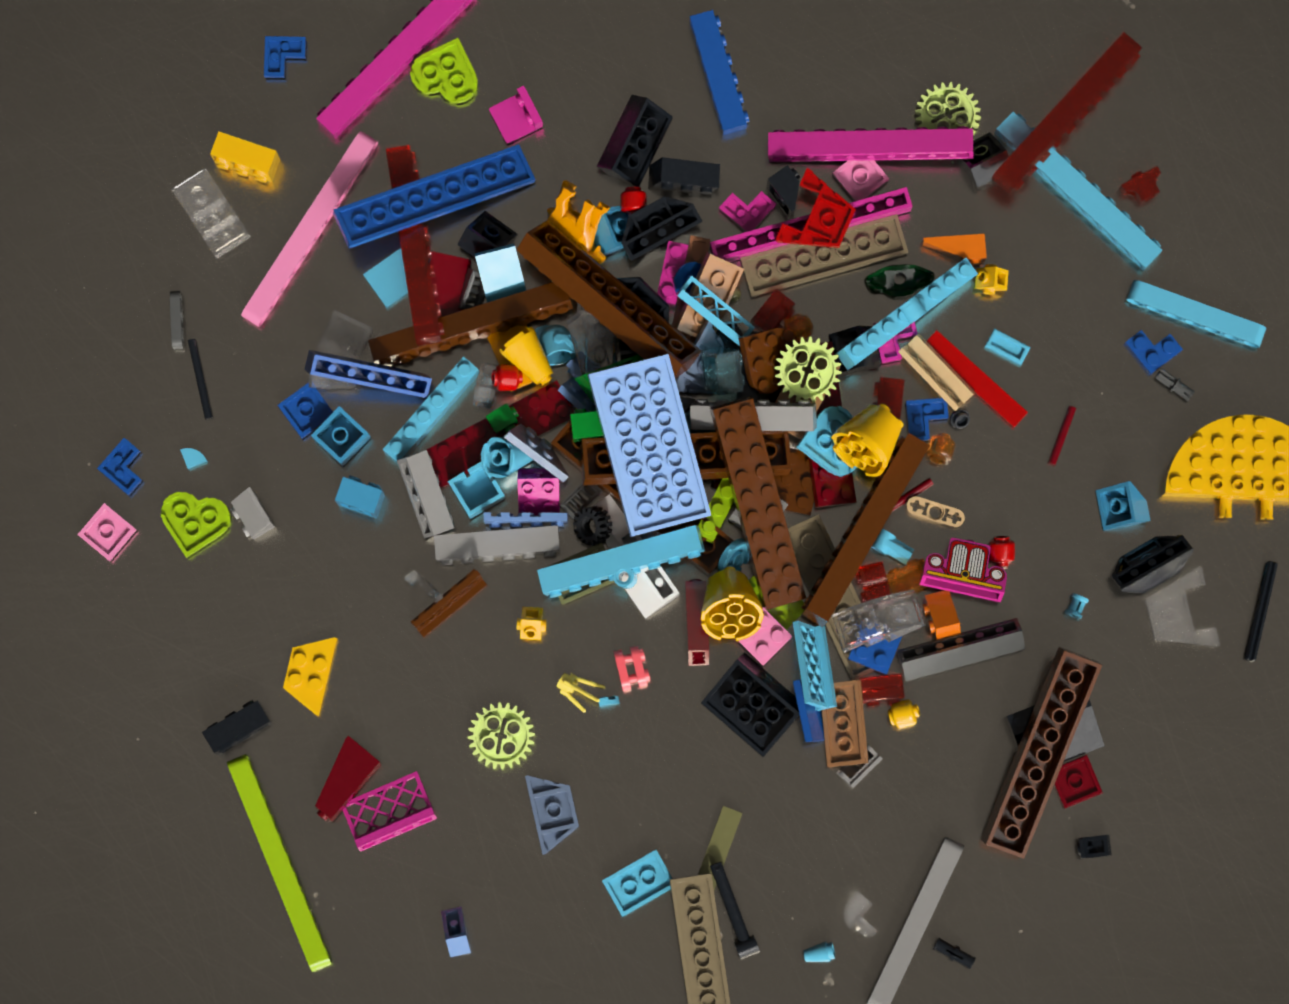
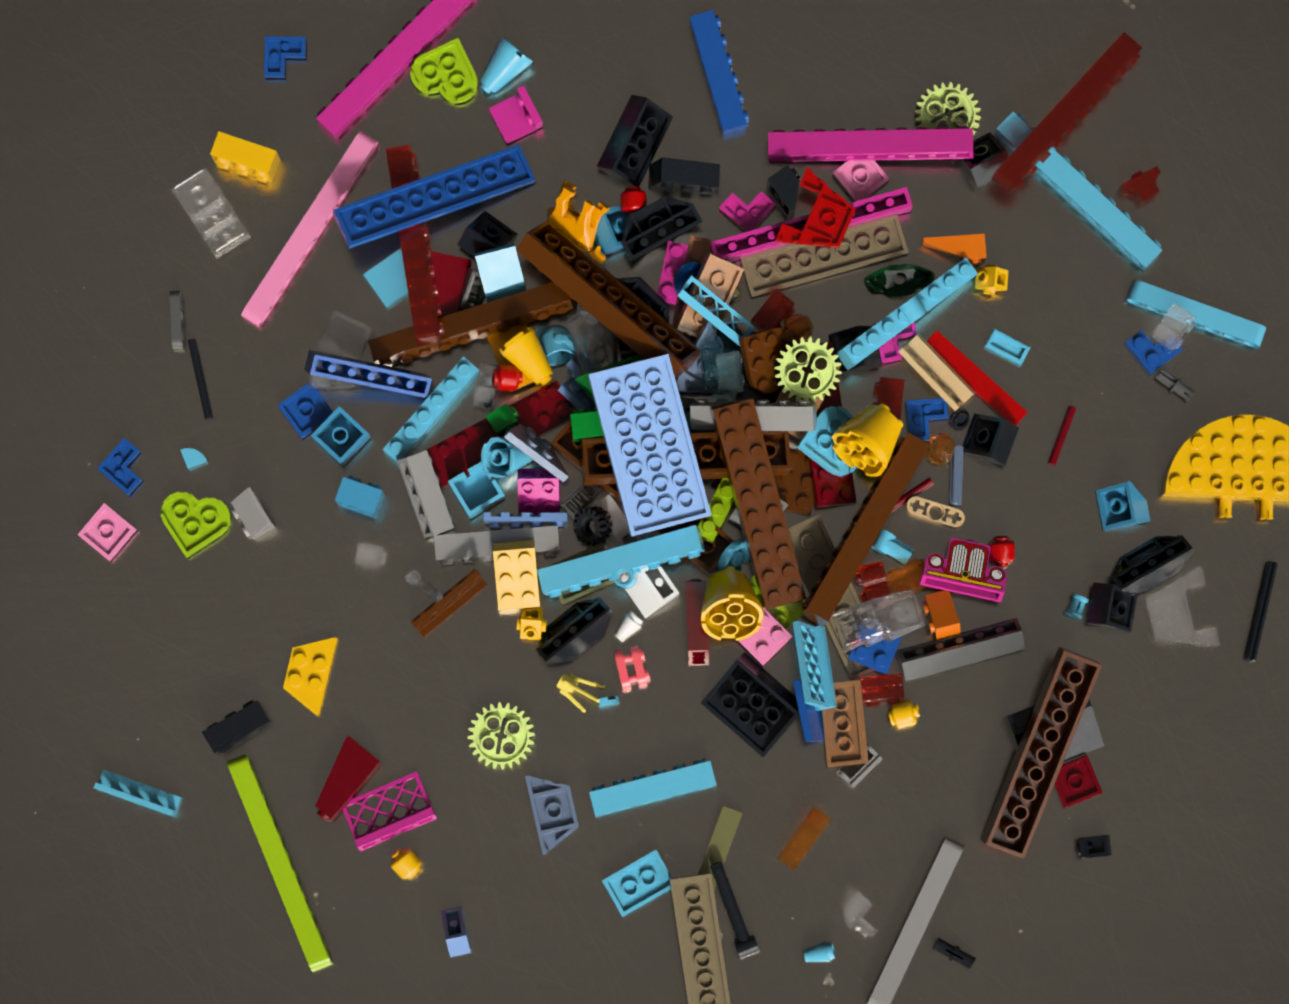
none -> medium azure fence [94,770,182,817]
none -> clear brick [354,542,387,569]
none -> yellow head [390,848,421,879]
none -> medium azure cone [479,36,533,93]
none -> yellow brick [493,540,540,610]
none -> black wedge [536,597,612,664]
none -> medium azure brick [589,758,716,817]
none -> white cone [614,611,643,642]
none -> clear orange slope [777,807,831,871]
none -> sand blue axle [950,445,964,506]
none -> black slope [962,413,1019,466]
none -> black slope [1086,582,1138,633]
none -> clear piece [1149,303,1196,351]

